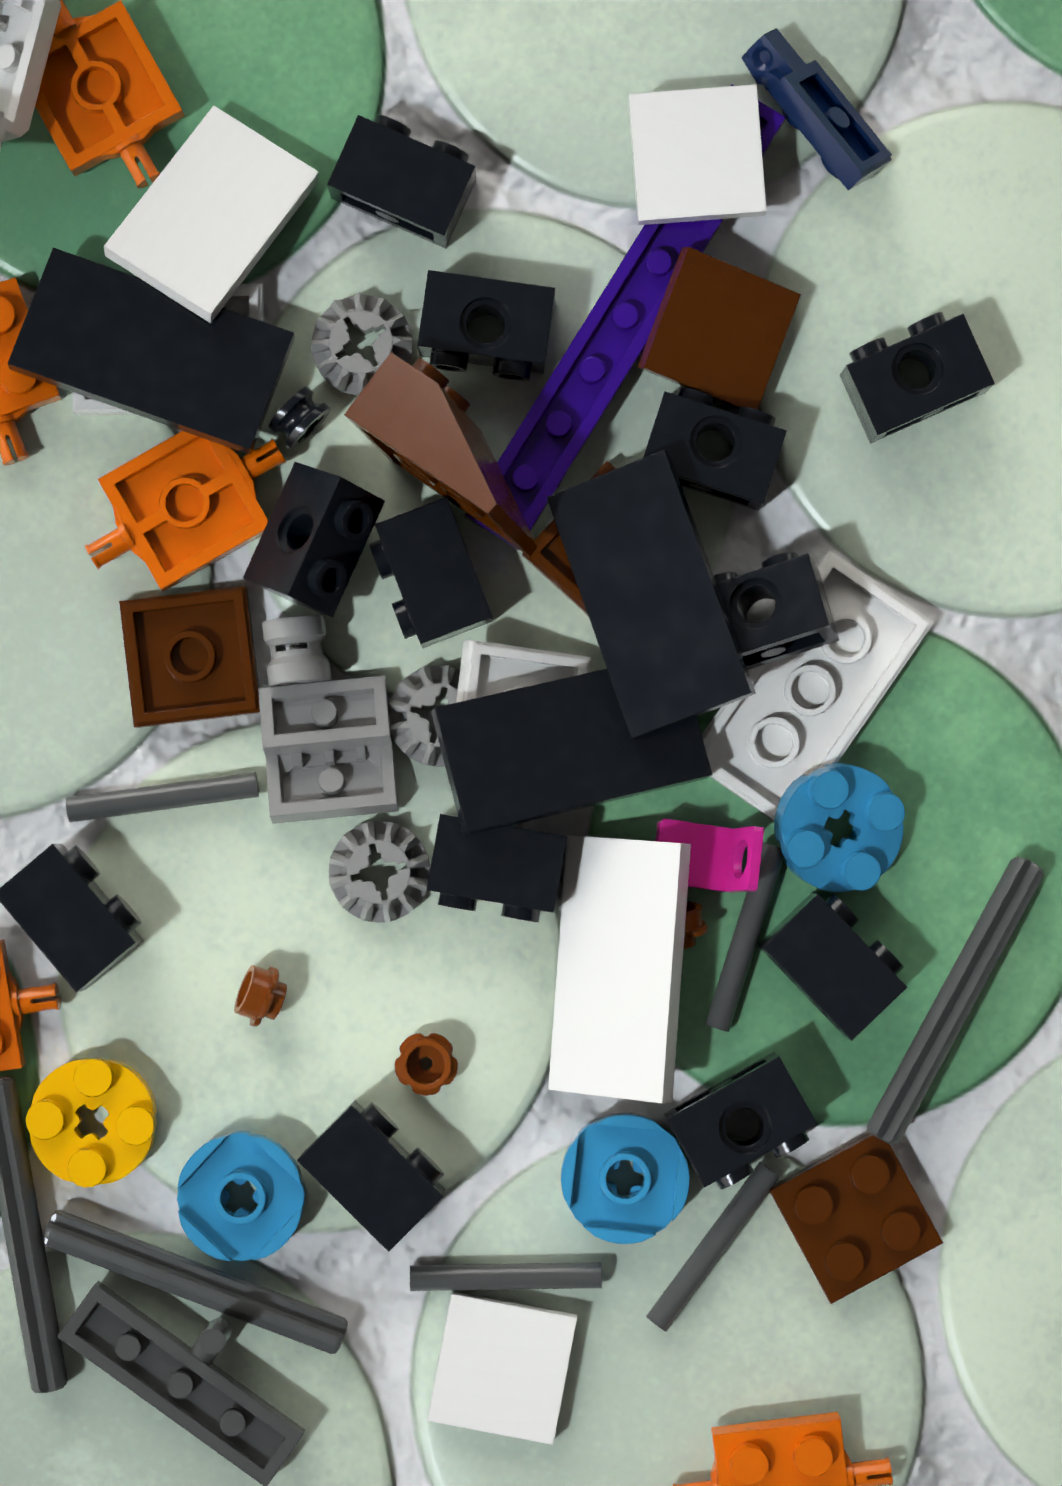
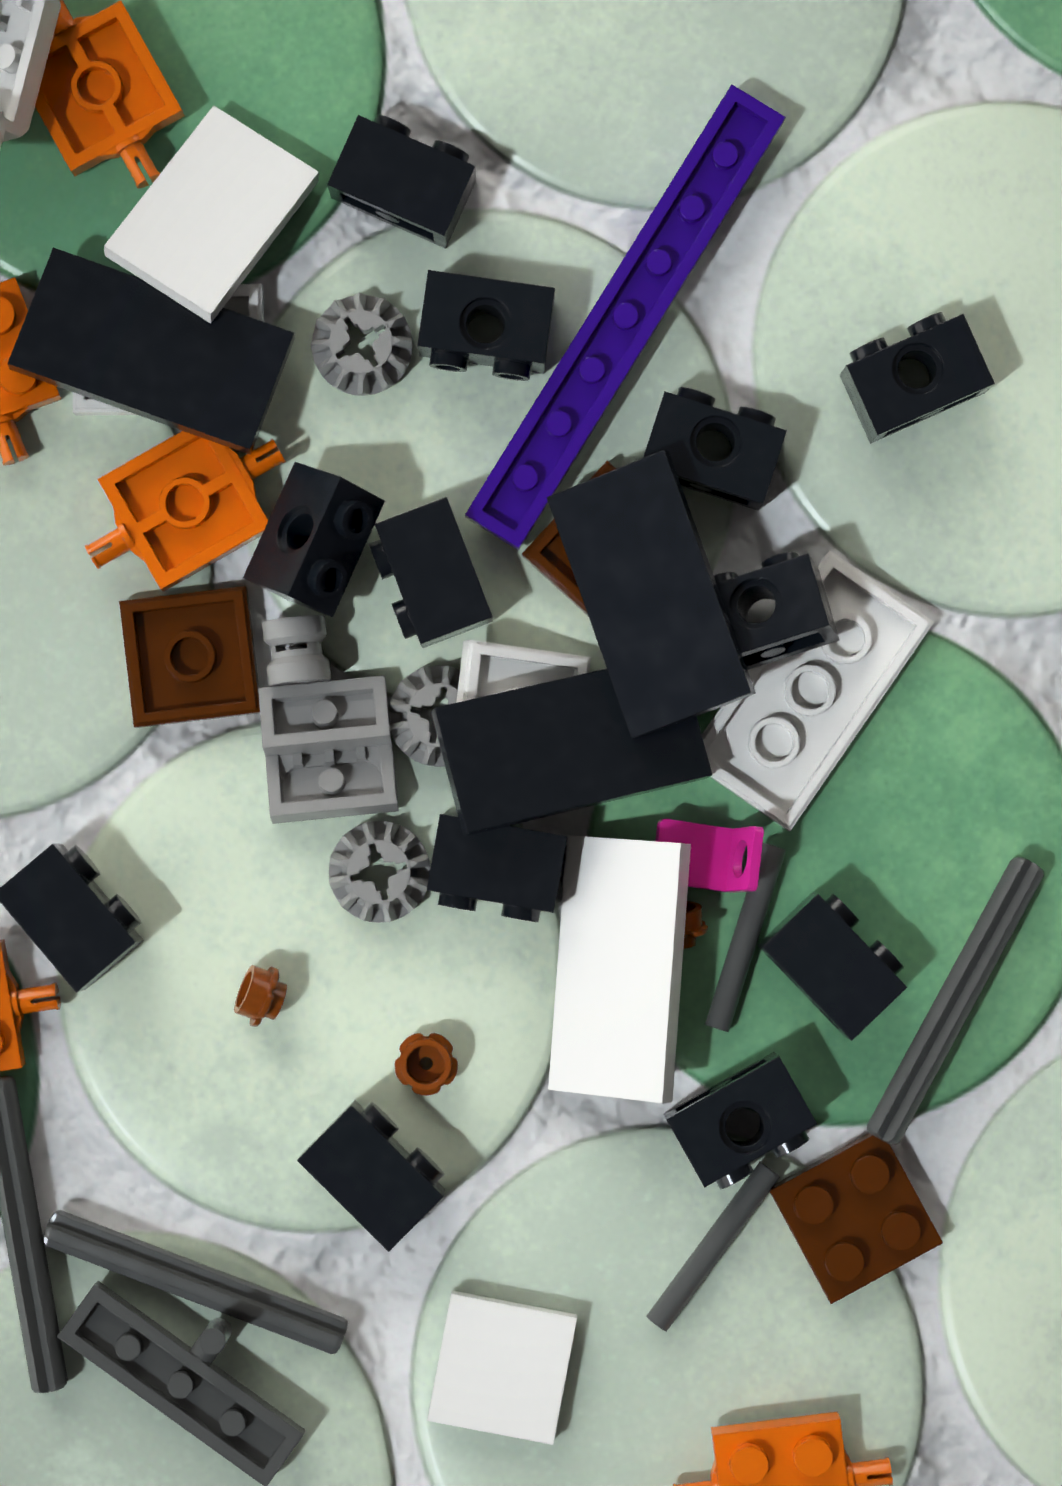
yellow plate [26,1057,157,1188] -> none
dark grey bar [66,772,259,822] -> none
dark azure plate [177,1130,307,1261] -> none
black bush [268,386,331,449] -> none
reddish brown slope [344,352,538,557] -> none
dark grey bar [410,1262,602,1291] -> none
dark azure plate [561,1113,690,1244] -> none
white tile [628,84,767,225] -> none
reddish brown tile [637,247,801,410] -> none
dark blue hinge [741,28,892,191] -> none
dark azure plate [774,763,905,892] -> none

